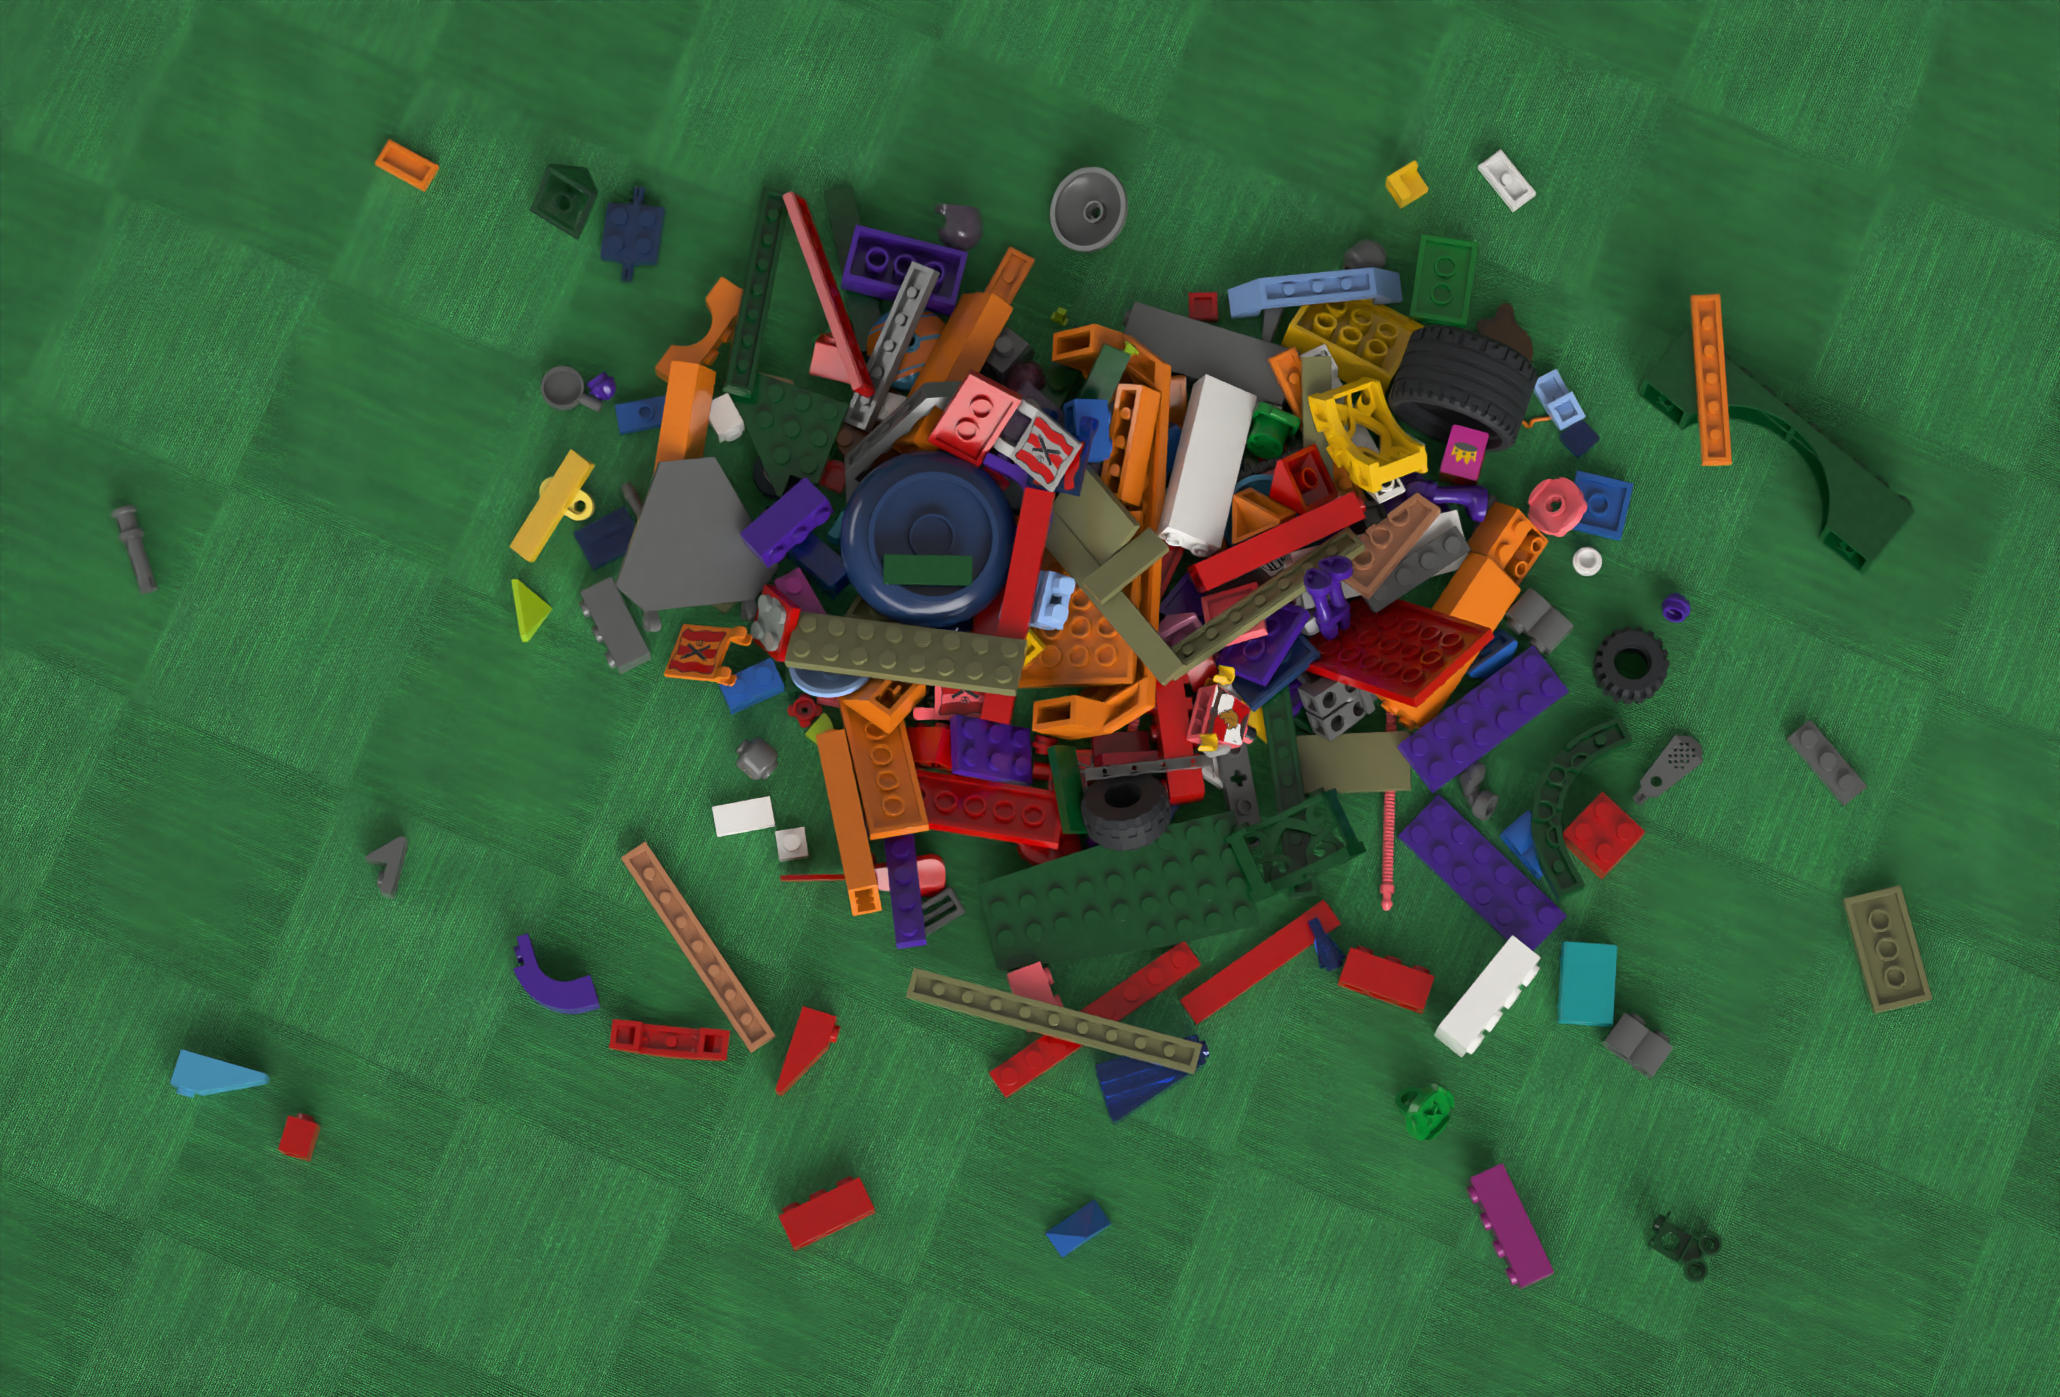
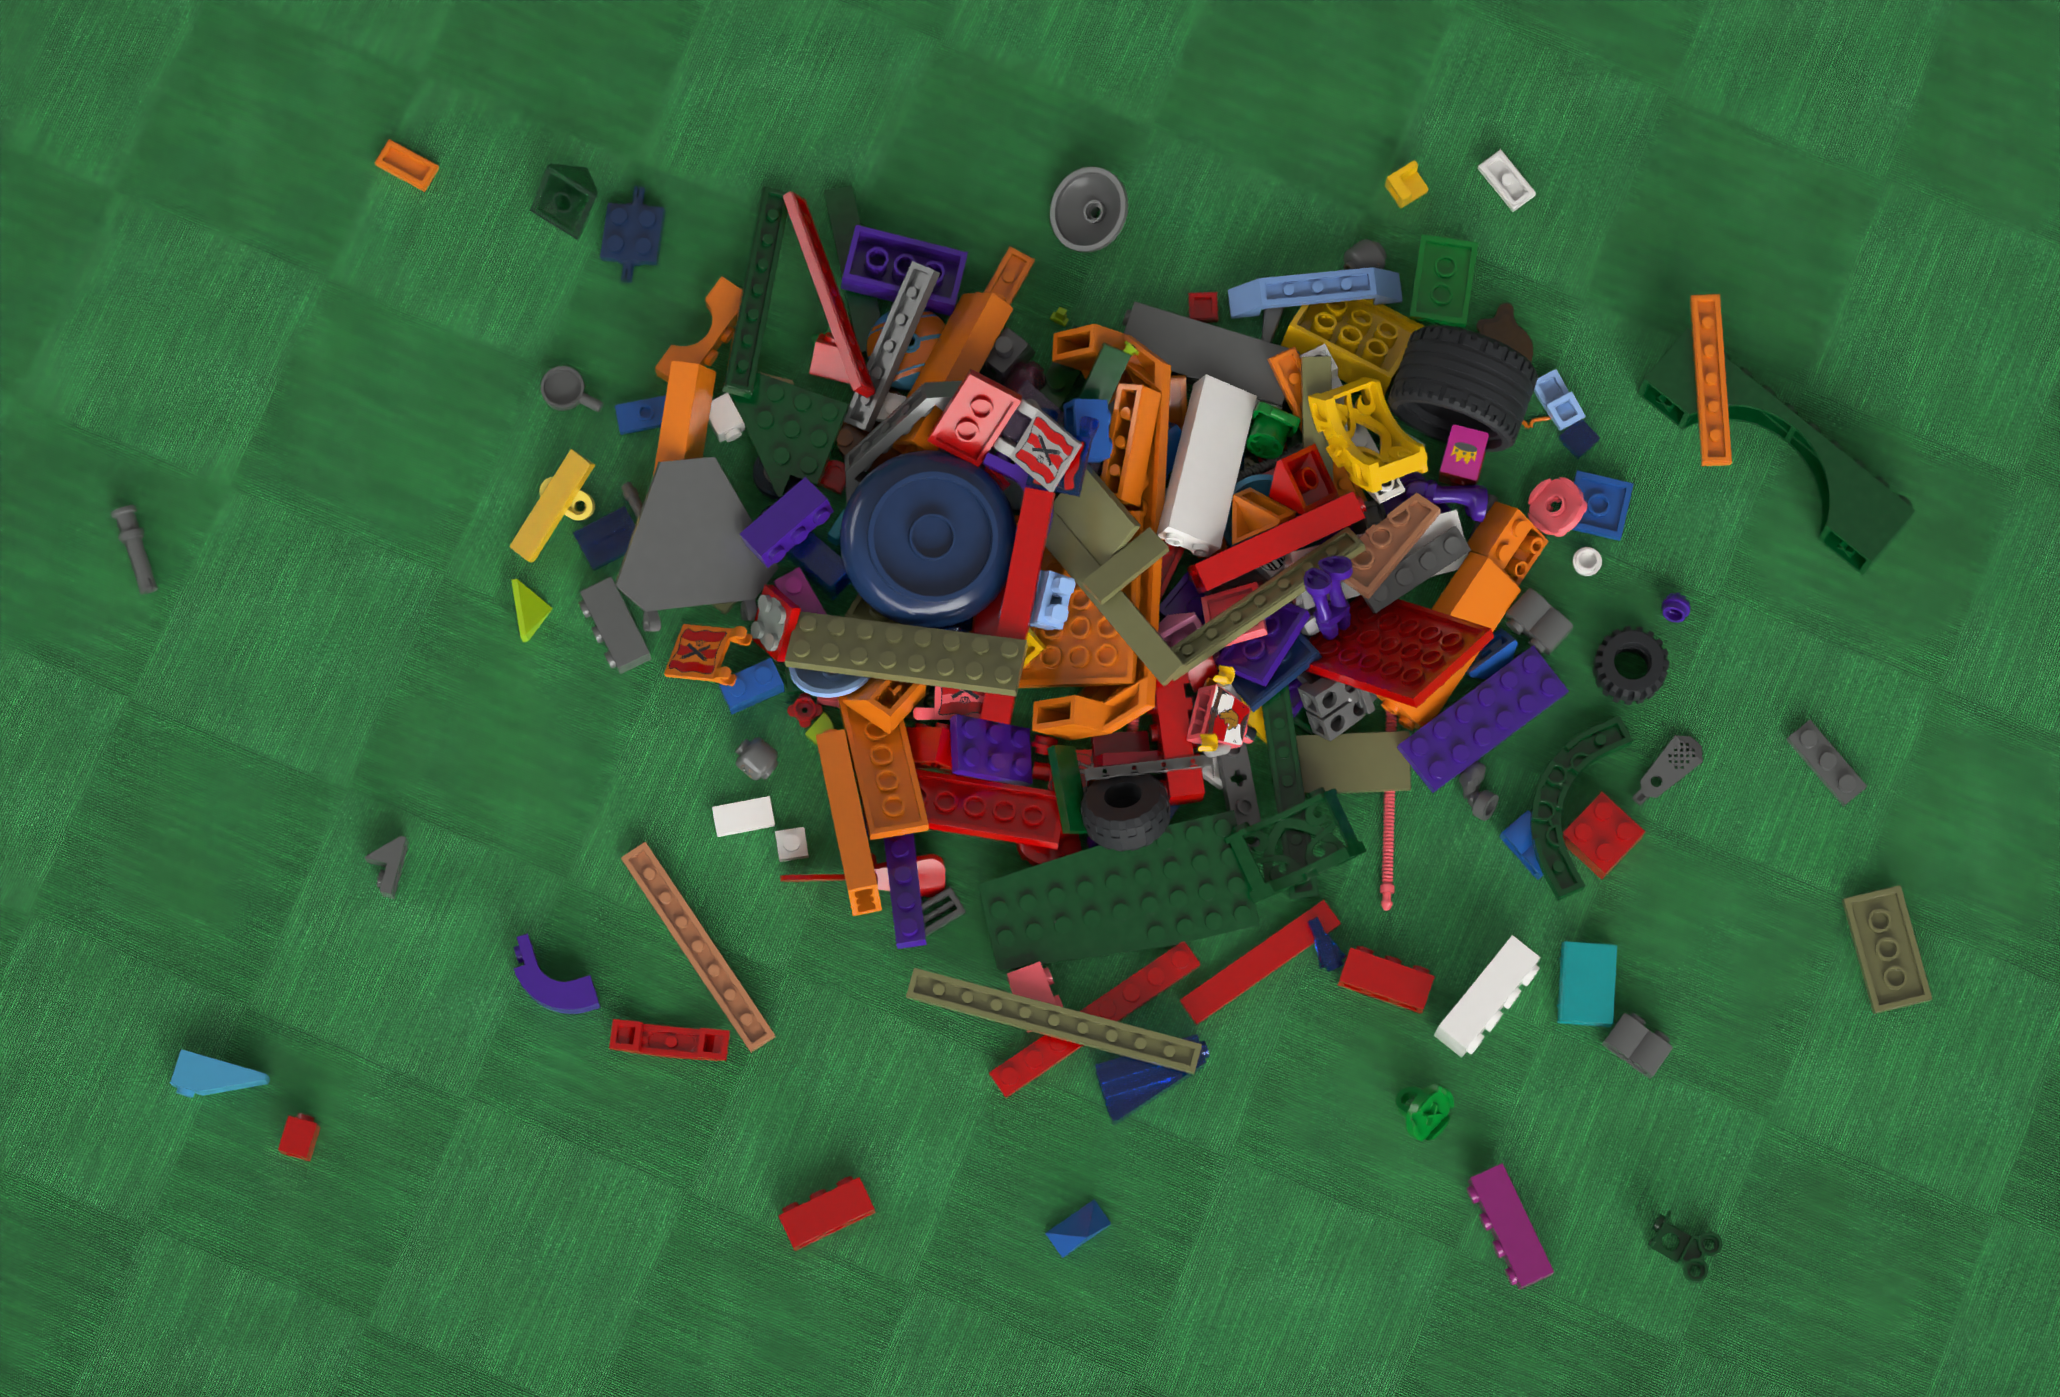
dark purple plate [587,371,616,401] -> none
red slope [775,1006,841,1096] -> none
dark green tile [883,554,972,586] -> none
clear purple helmet [934,204,984,251] -> none
dark purple plate [1397,794,1567,951] -> none

